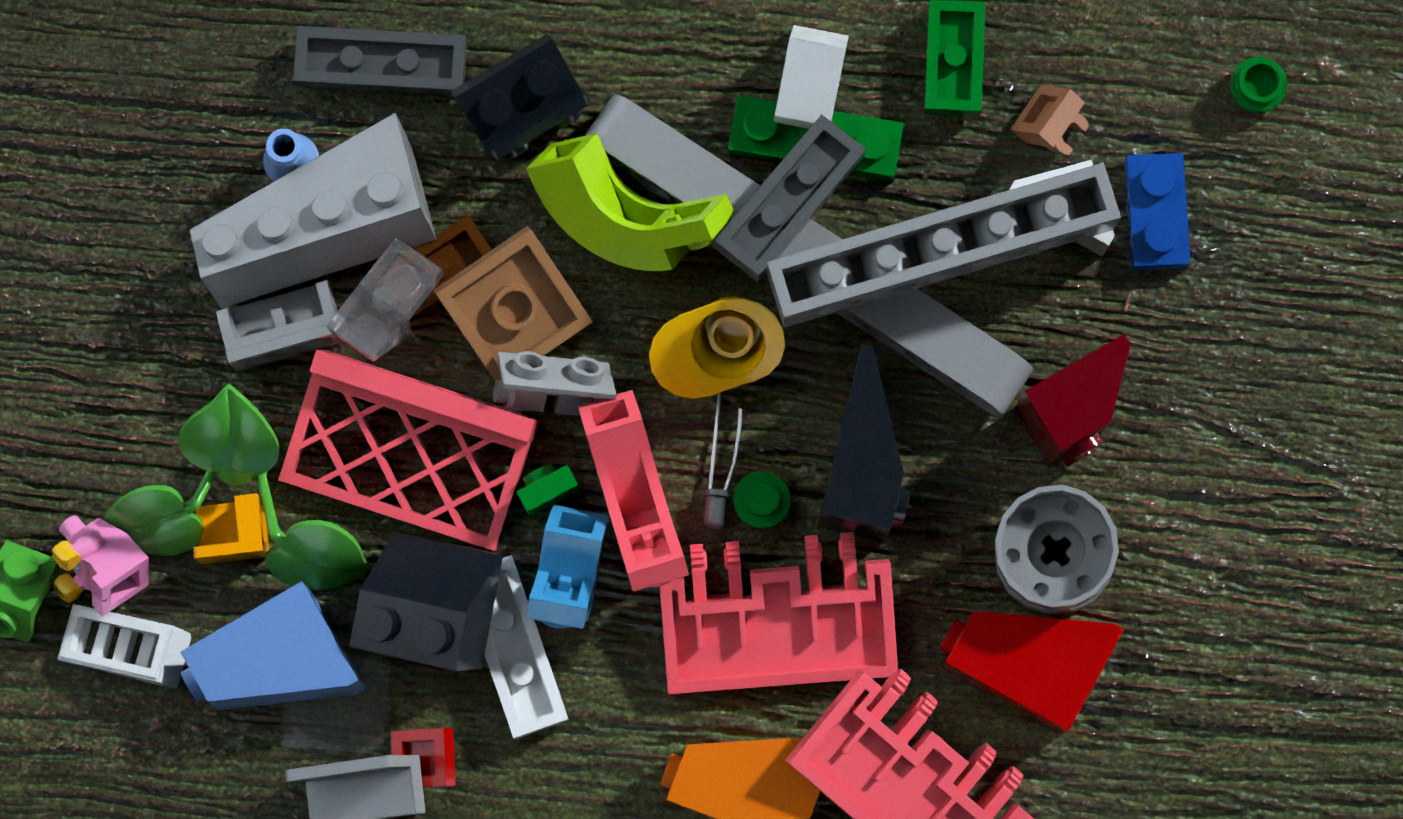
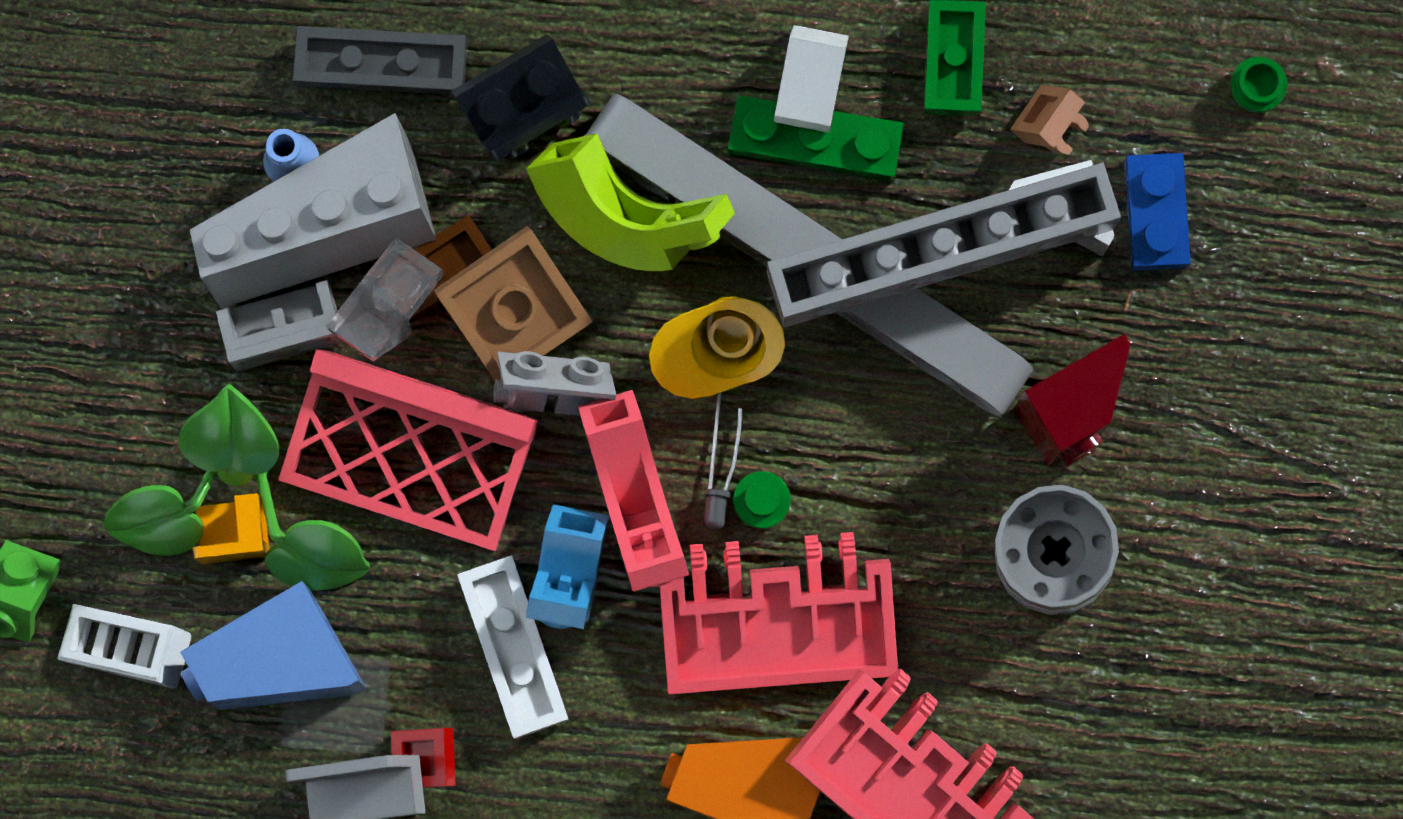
bright pink piece [52,515,149,617] -> none
black slope [349,532,503,671] -> none
green plate [516,463,580,518] -> none
dark grey plate [713,114,866,283] -> none
black slope [818,344,911,543] -> none
red slope [939,611,1124,734] -> none

